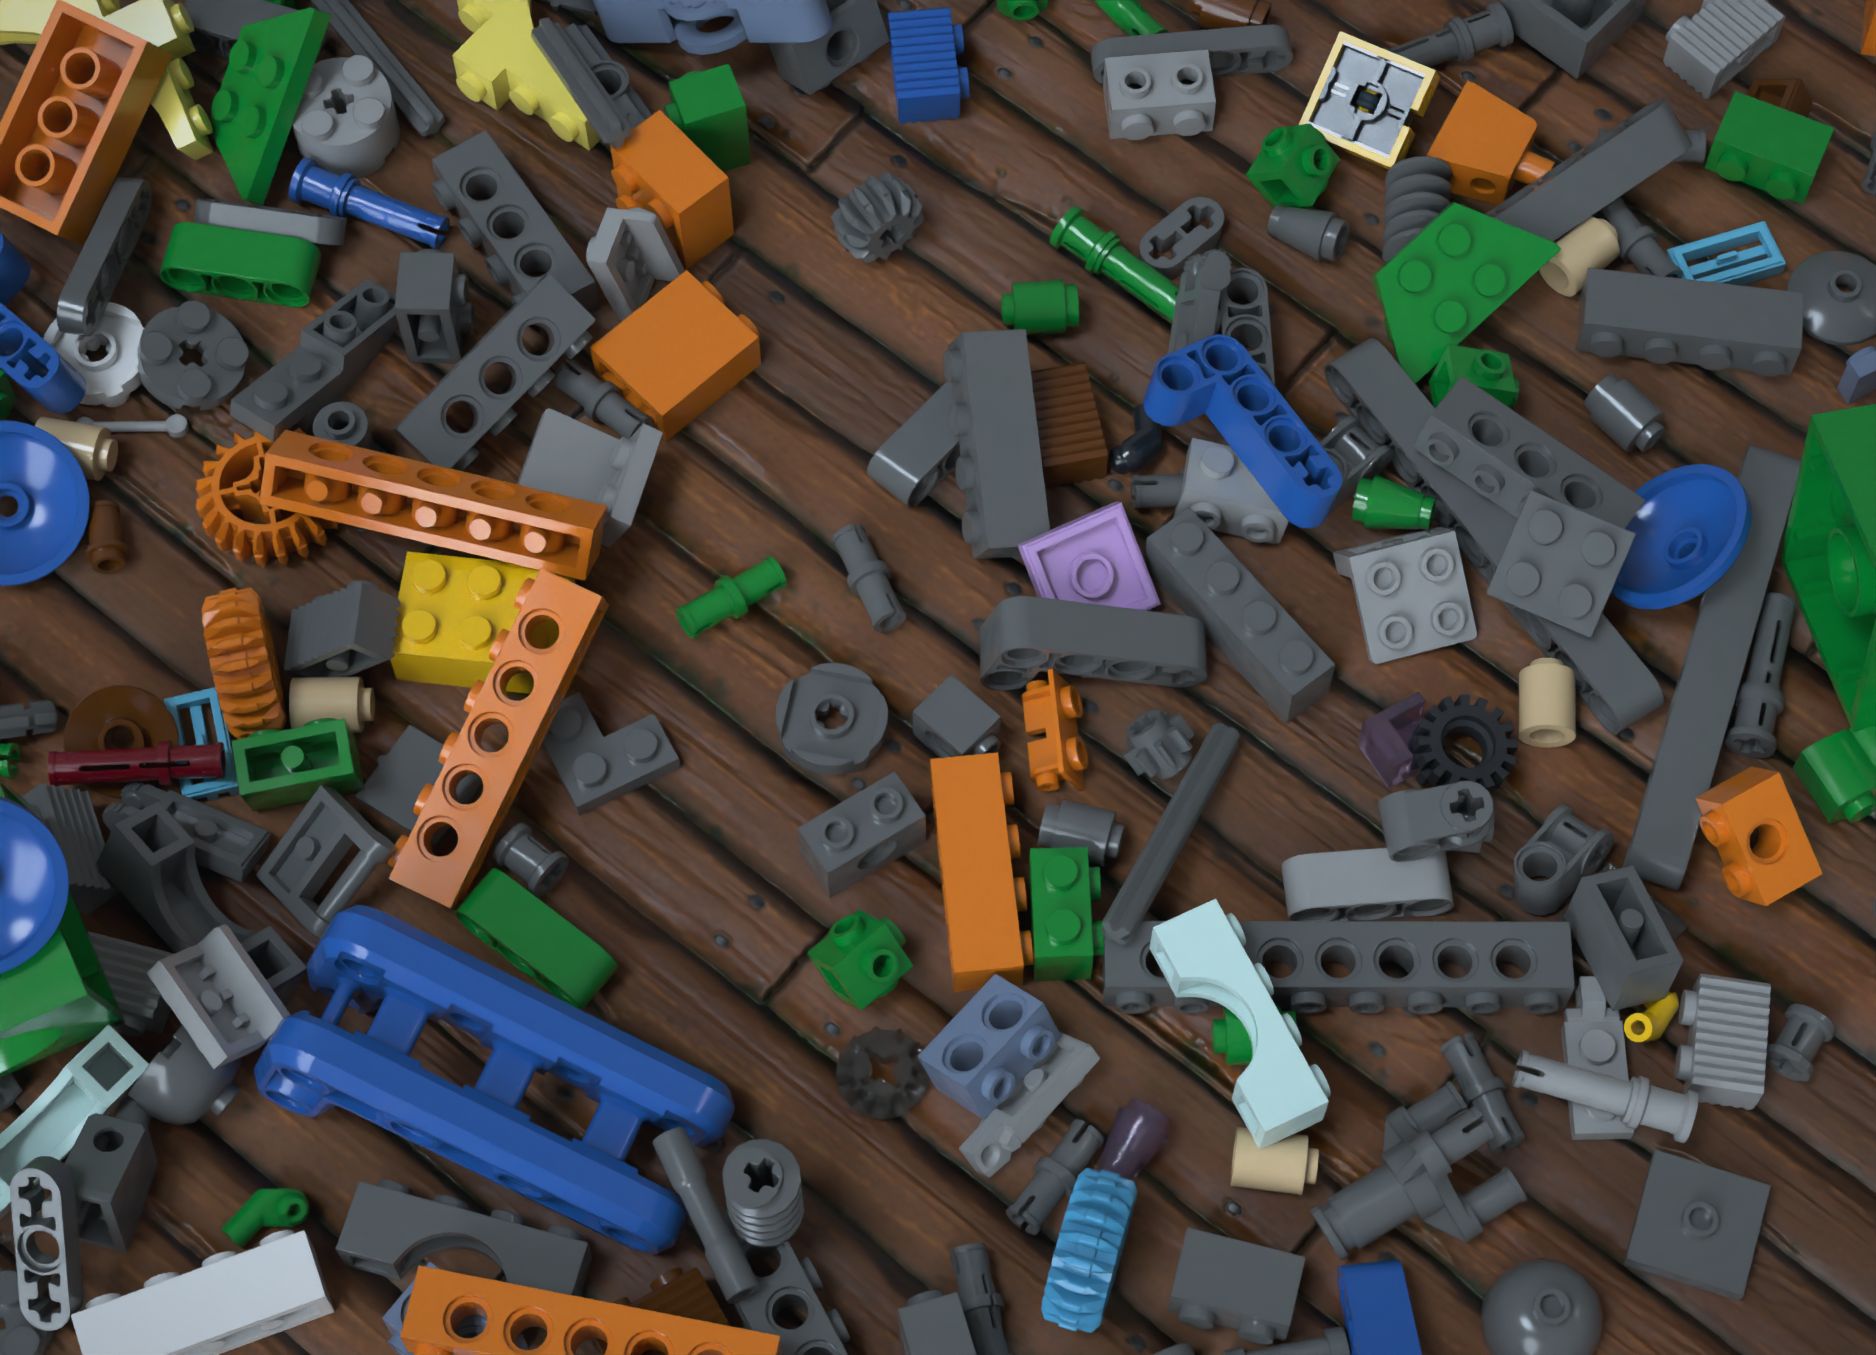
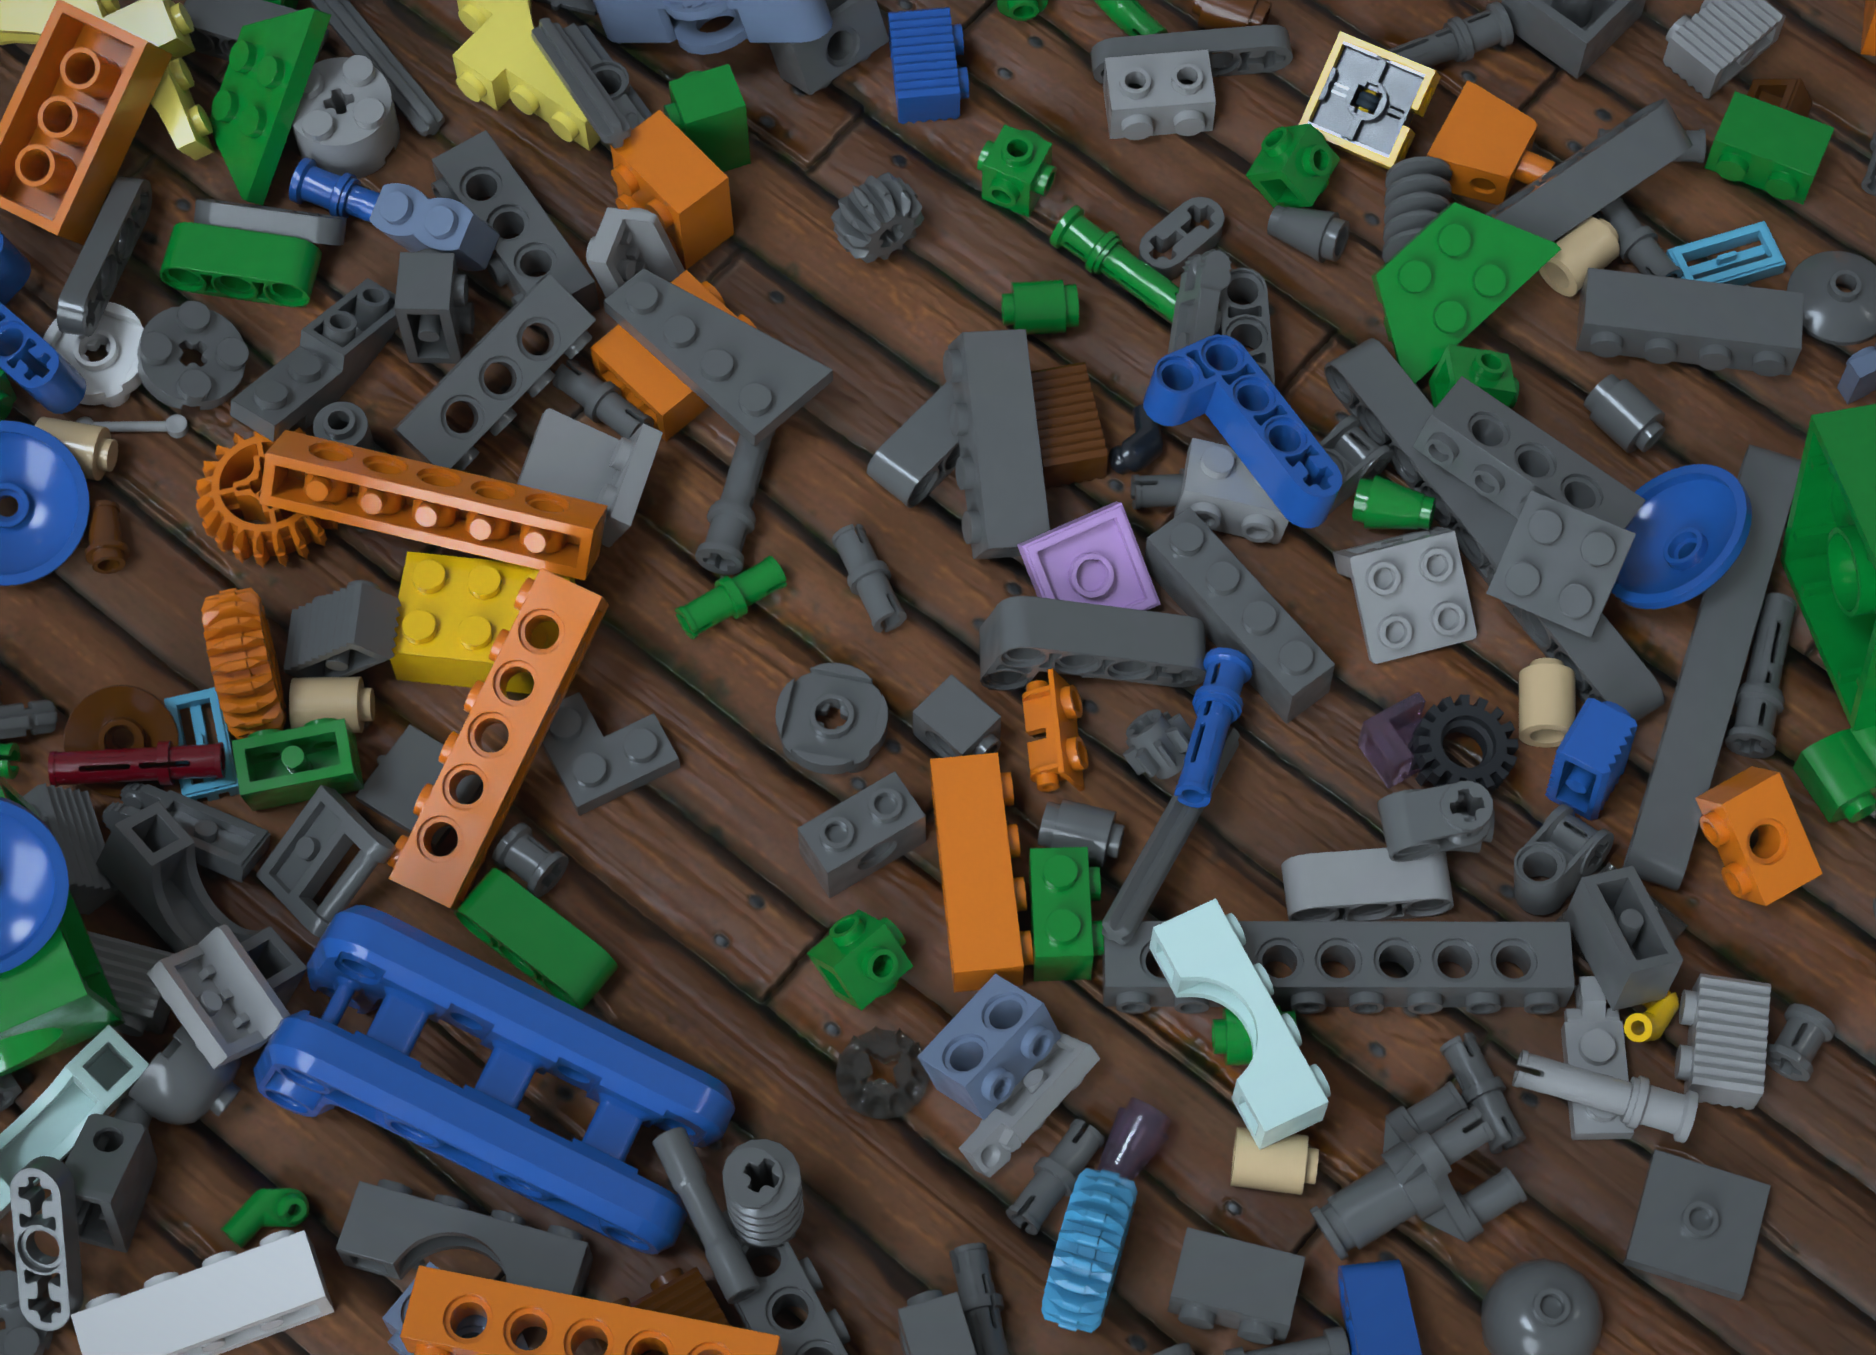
none -> sand blue brick [369,183,500,271]
none -> dark grey wing [604,268,833,447]
none -> dark grey pin [695,429,776,575]
none -> green brick [977,124,1057,218]
none -> blue pin [1174,647,1254,808]
none -> blue brick [1545,698,1637,820]

